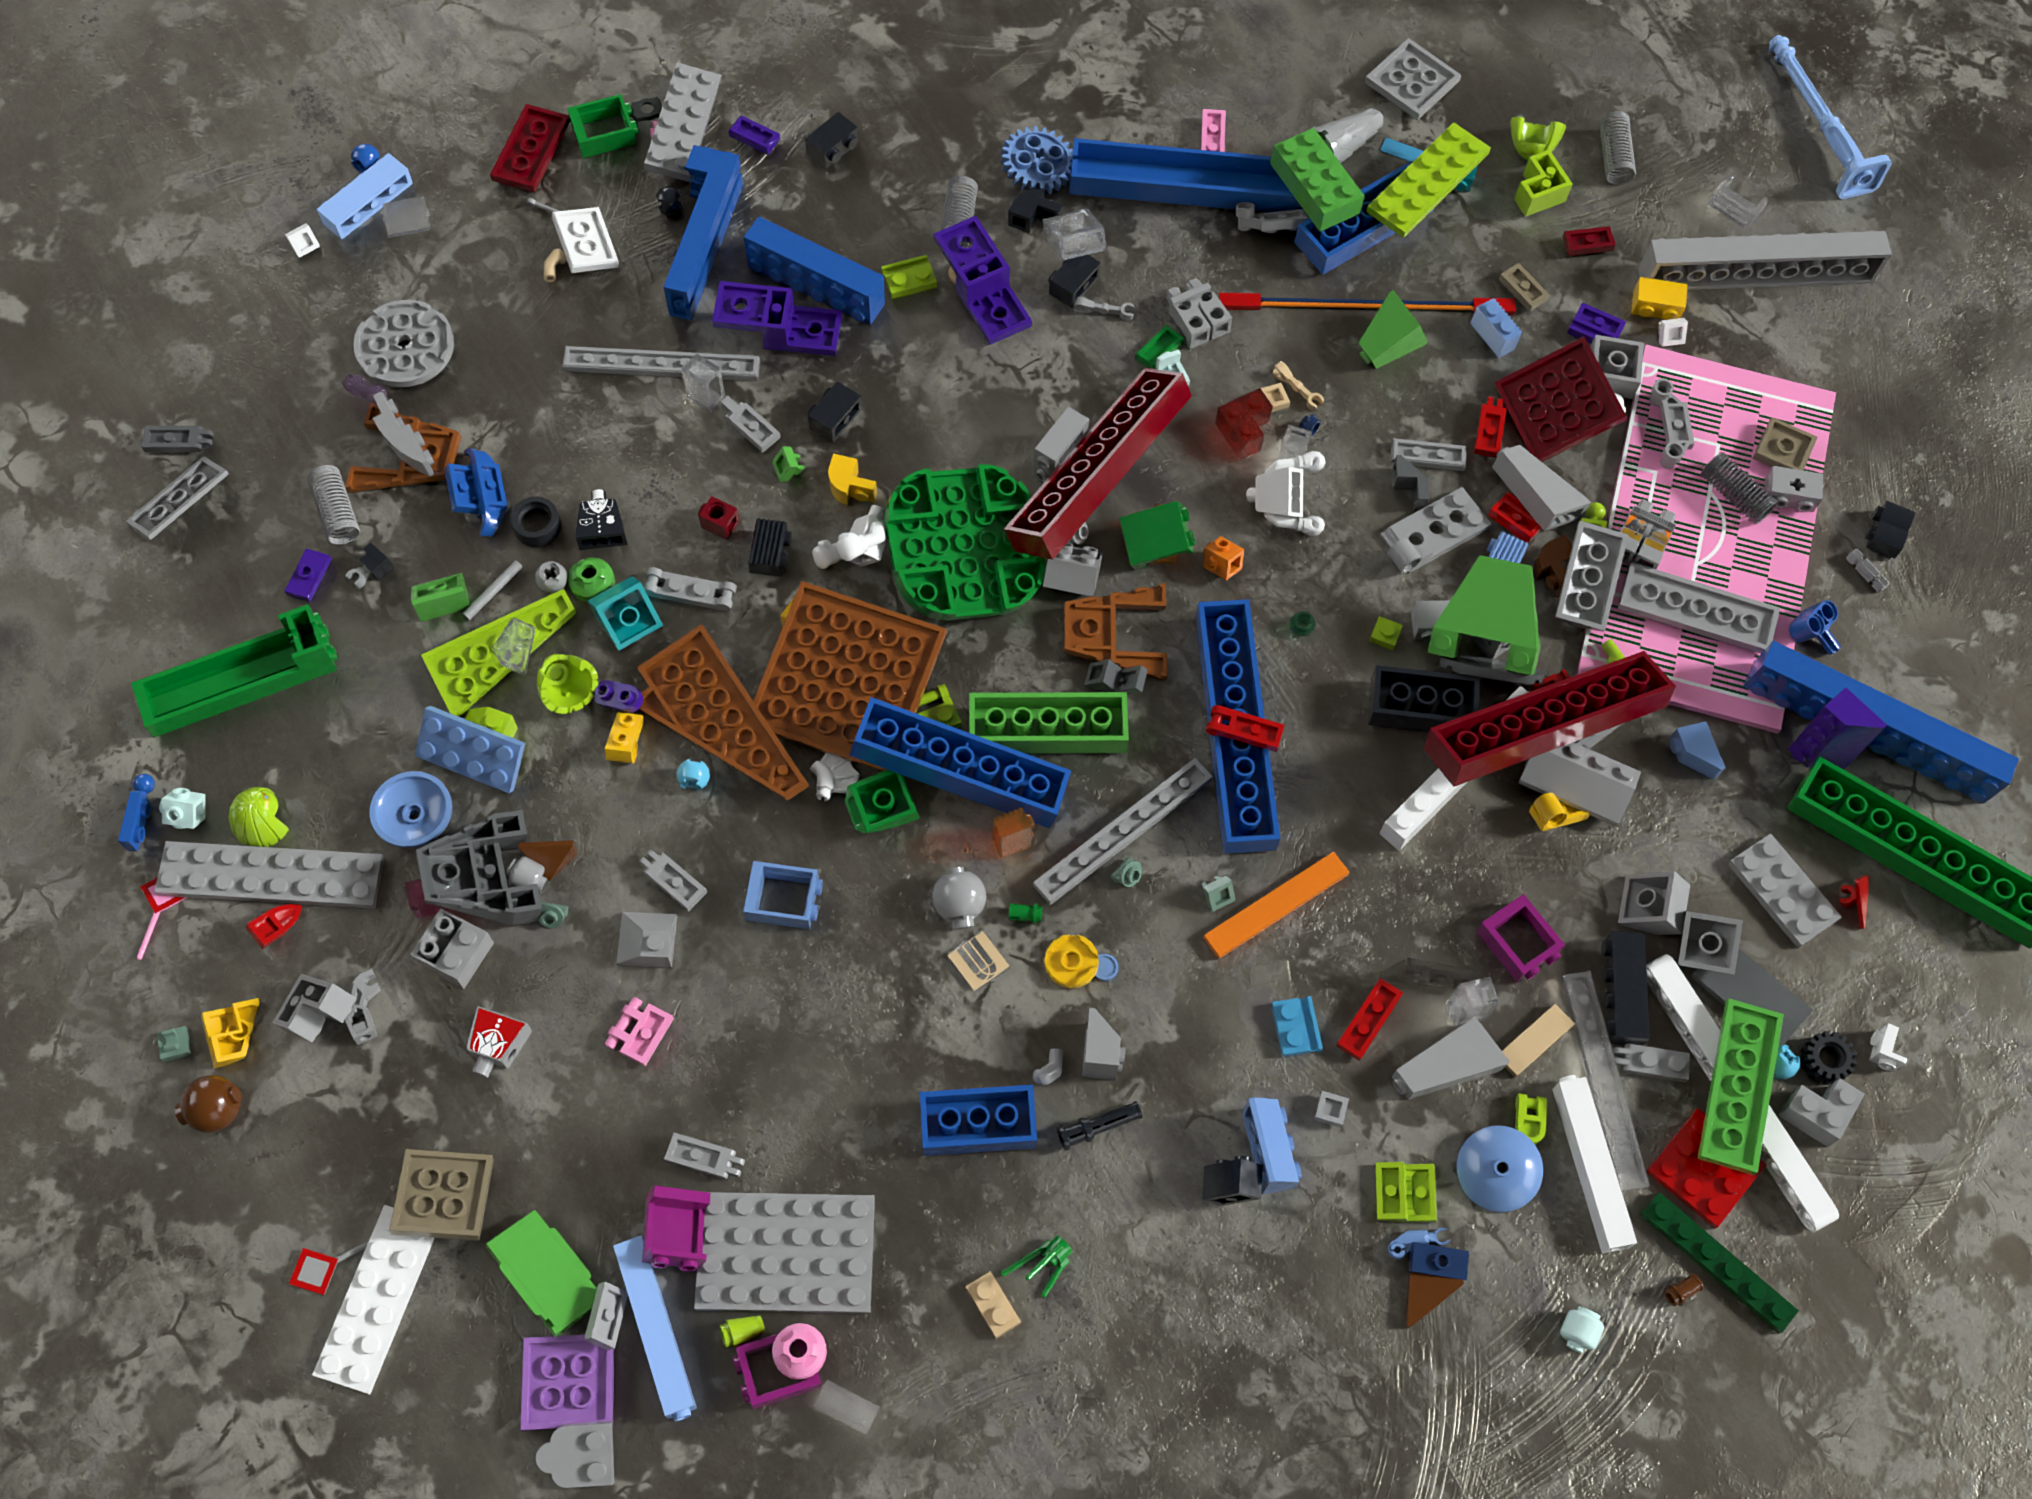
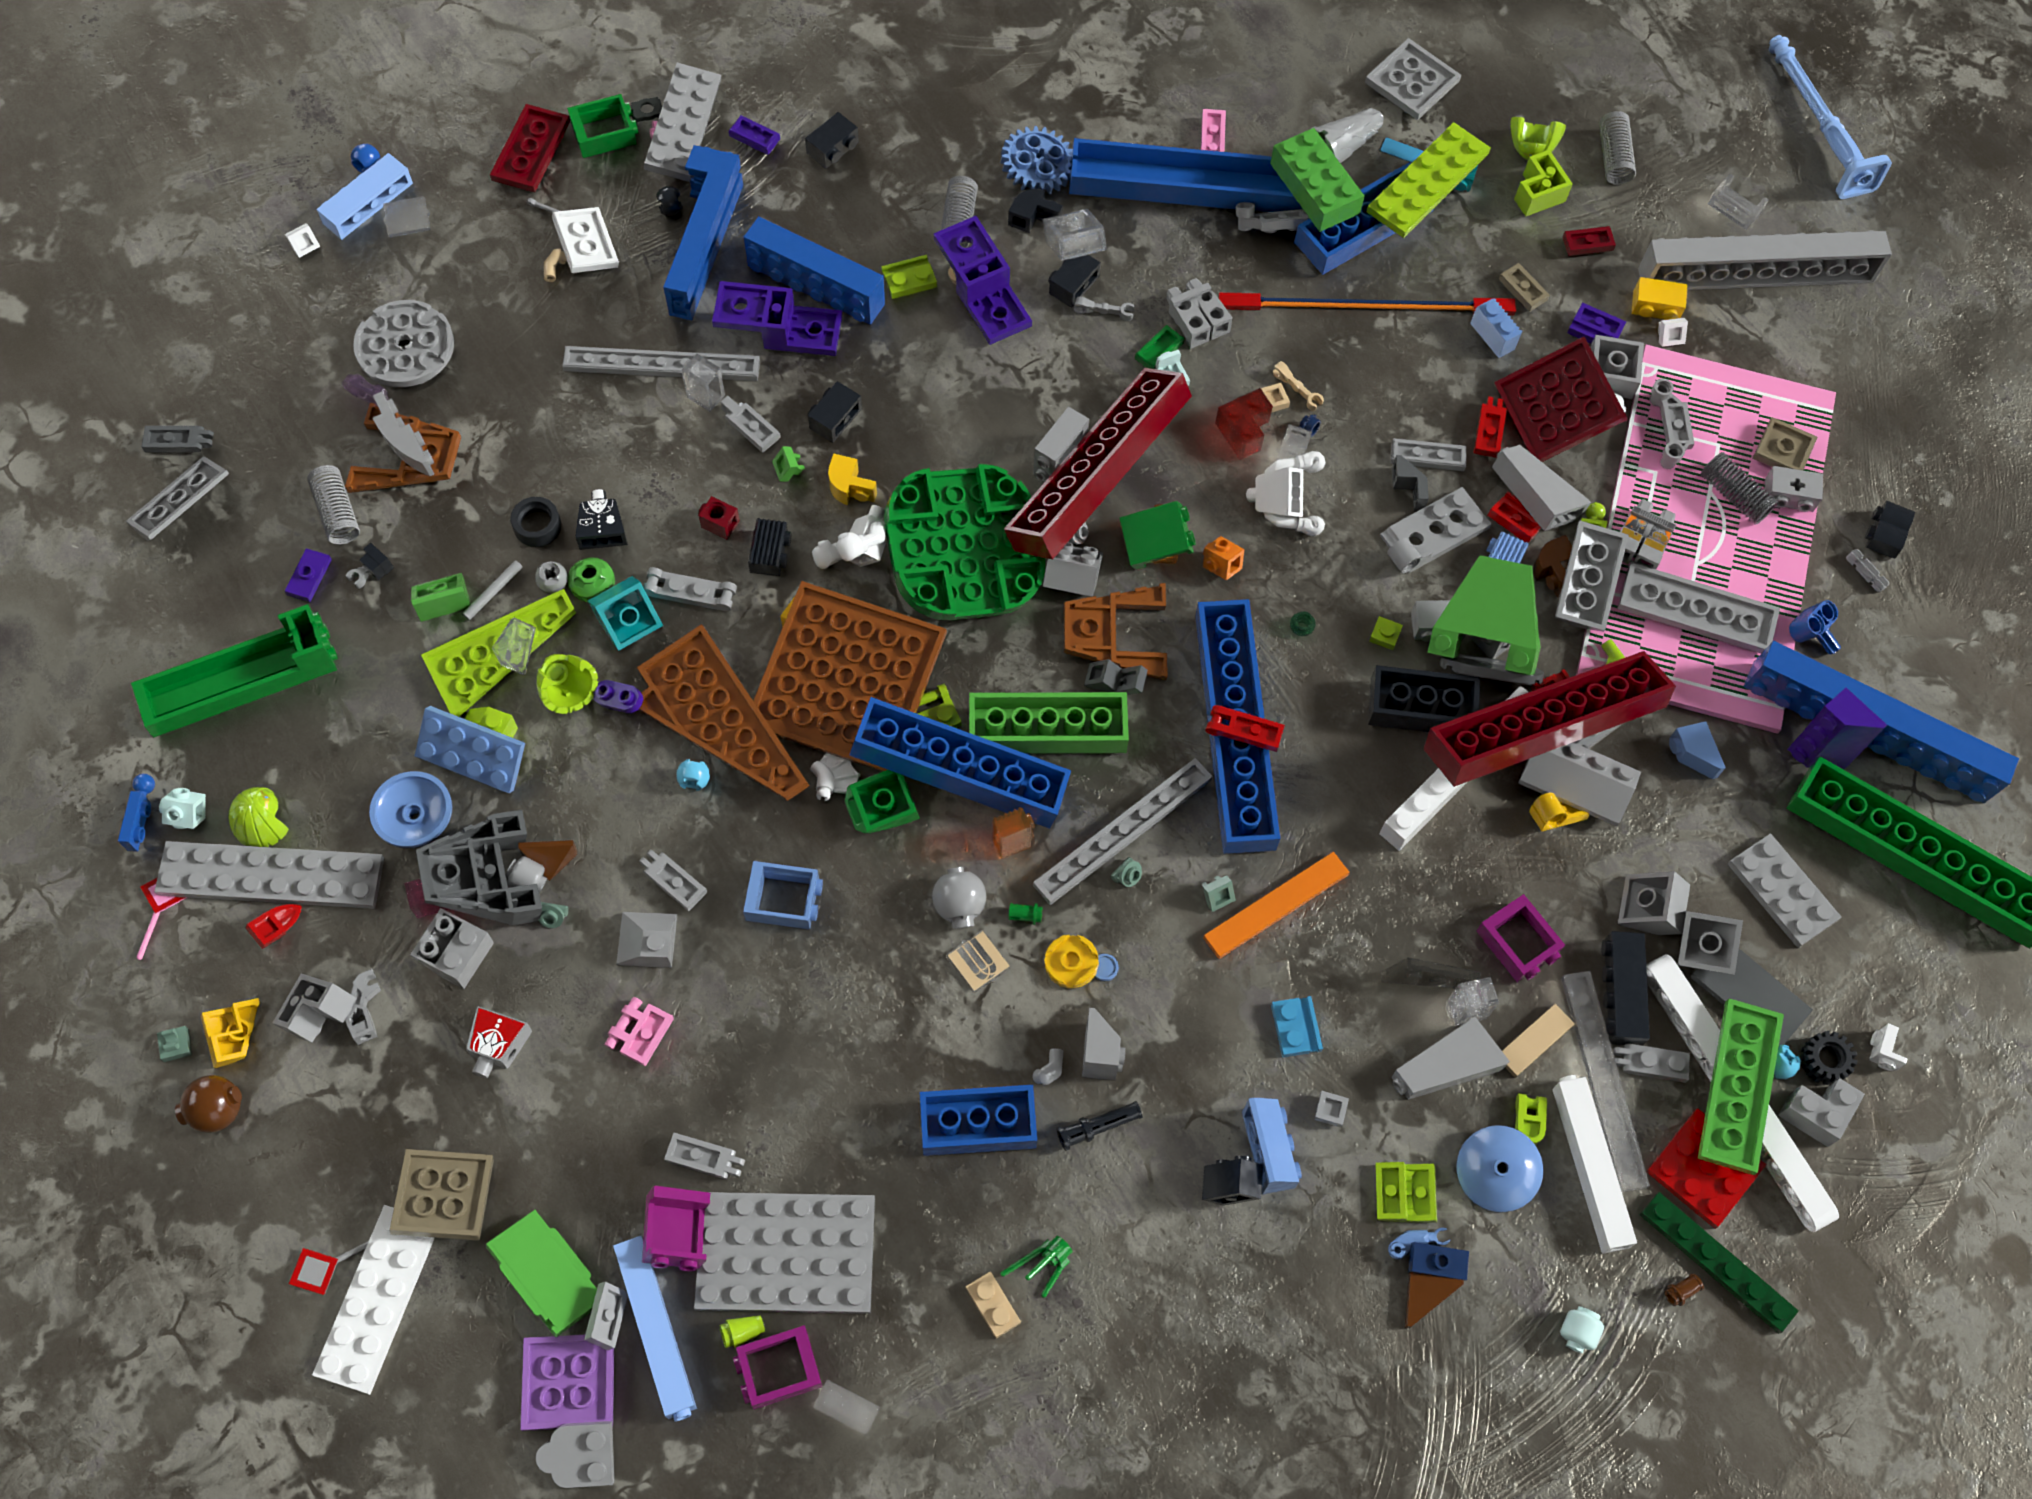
blue plate [444,448,507,537] -> none
yellow plate [605,712,644,764] -> none
bright pink piece [772,1323,827,1380] -> none
red plate [1336,978,1403,1061] -> none
bright green slope [1359,290,1428,369] -> none
red piece [1839,875,1870,929] -> none

